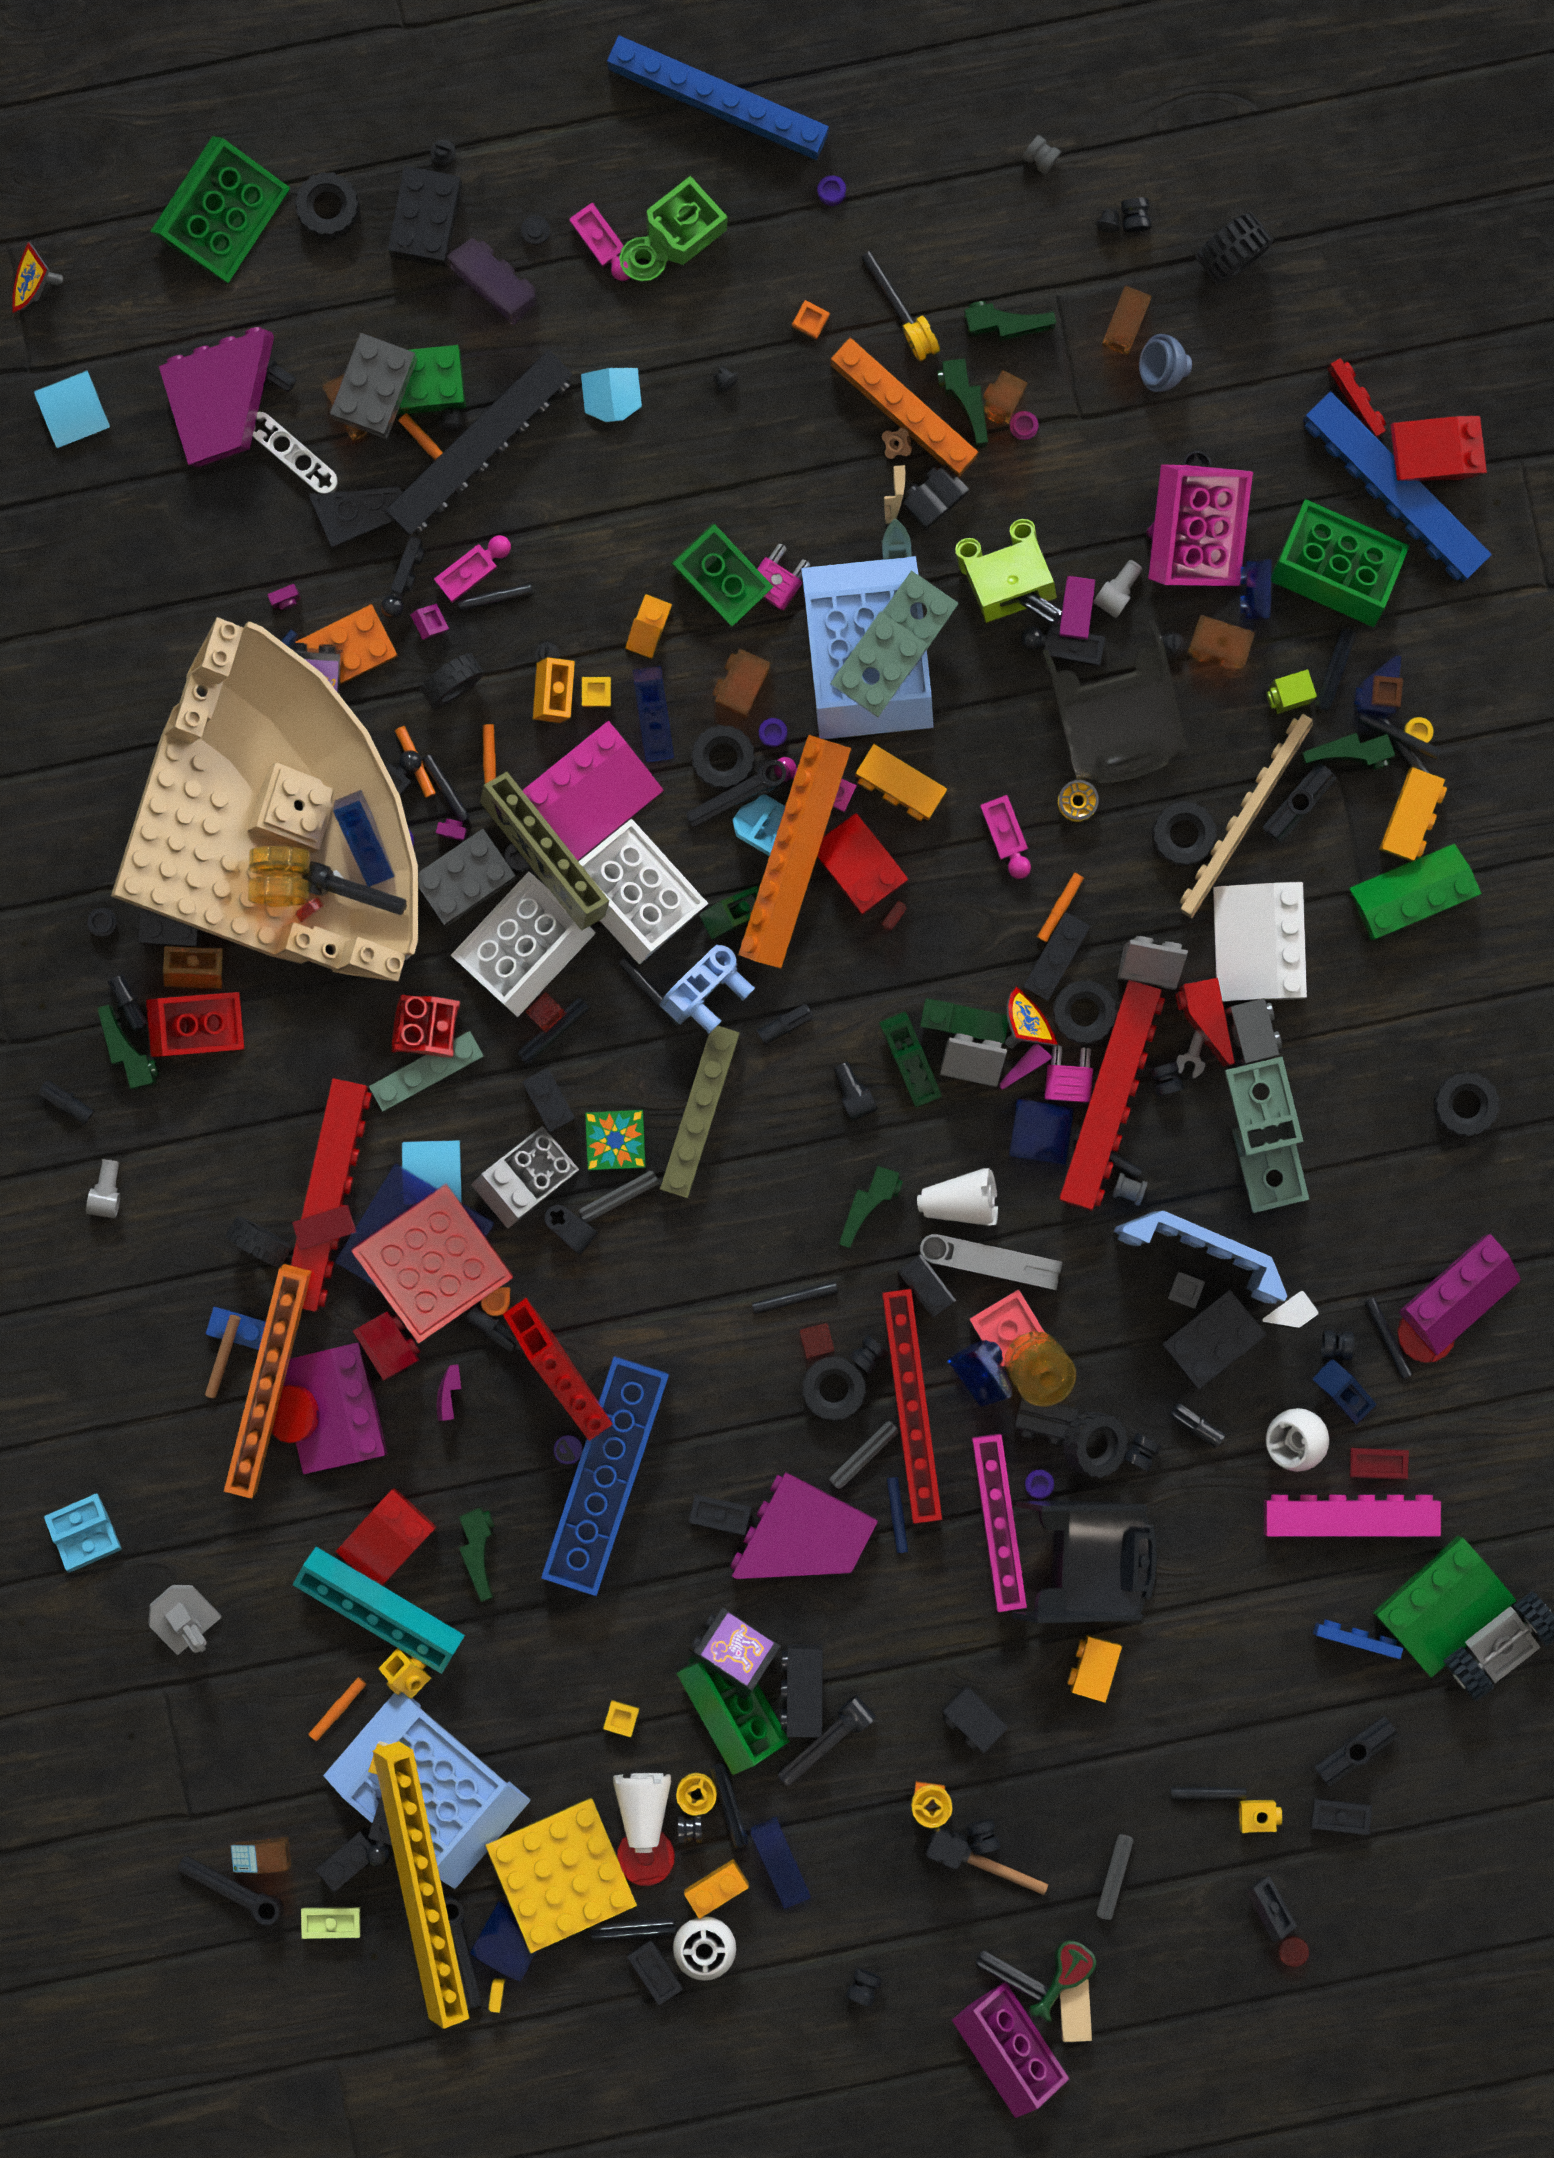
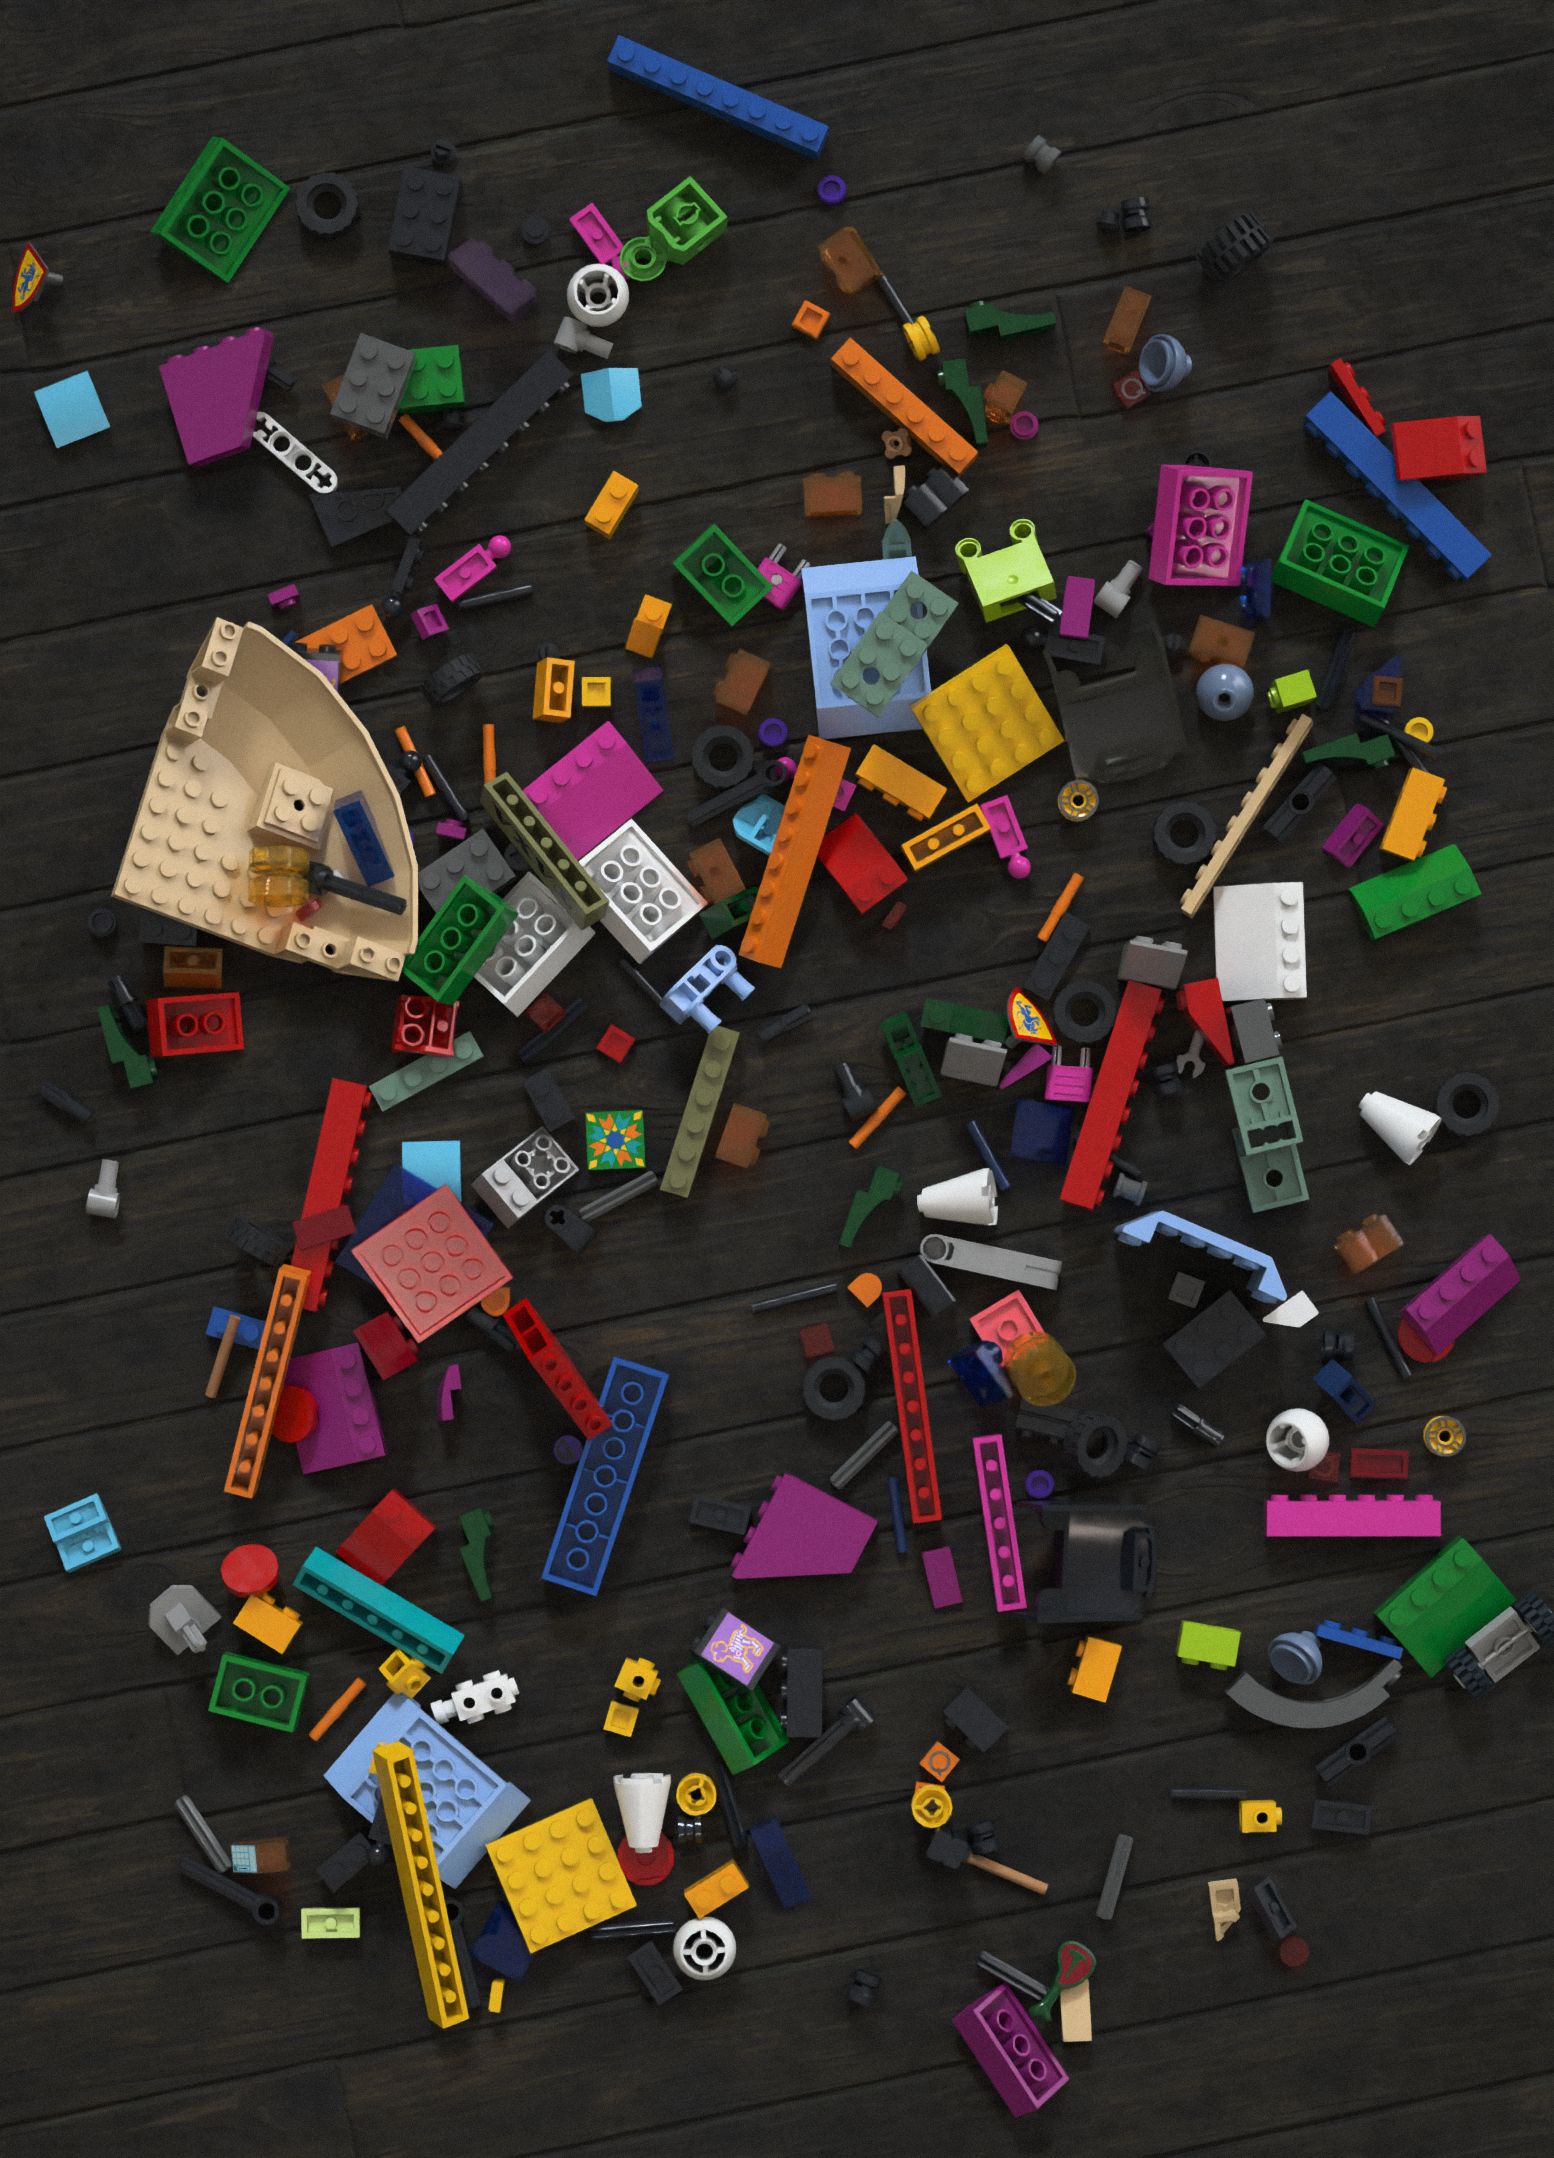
none -> dark grey axle [174,1795,232,1873]
none -> green brick [208,1652,311,1733]
none -> red tile [221,1544,279,1598]
none -> light orange brick [233,1593,303,1654]
none -> green slope [401,875,519,1006]
none -> white brick [430,1670,519,1725]
none -> light grey pin [553,317,613,359]
none -> white wheel [567,264,629,327]
none -> light orange brick [584,471,639,539]
none -> red tile [596,1024,636,1064]
none -> yellow brick [614,1657,661,1702]
none -> clear orange brick [687,838,746,905]
none -> clear orange brick [715,1103,770,1169]
none -> clear orange brick [803,471,862,517]
none -> clear orange brick [818,227,884,294]
none -> orange tile [847,1273,882,1308]
none -> orange piece [848,1086,906,1149]
none -> light orange brick [900,804,991,873]
none -> yellow plate [909,644,1065,803]
none -> orange tile [919,1740,960,1782]
none -> magenta slope [921,1545,963,1608]
none -> dark blue piece [965,1120,1011,1191]
none -> clear red tile [1112,369,1152,410]
none -> lime brick [1175,1620,1241,1670]
none -> sand blue piece [1196,664,1254,721]
none -> tan slope [1208,1878,1241,1941]
none -> dark grey arch [1224,1657,1403,1729]
none -> sand blue piece [1268,1631,1322,1684]
none -> clear red tile [1308,1451,1341,1482]
none -> magenta slope [1322,804,1384,869]
none -> clear orange brick [1334,1213,1404,1275]
none -> white cone [1358,1091,1441,1165]
none -> wheel [1423,1416,1466,1457]

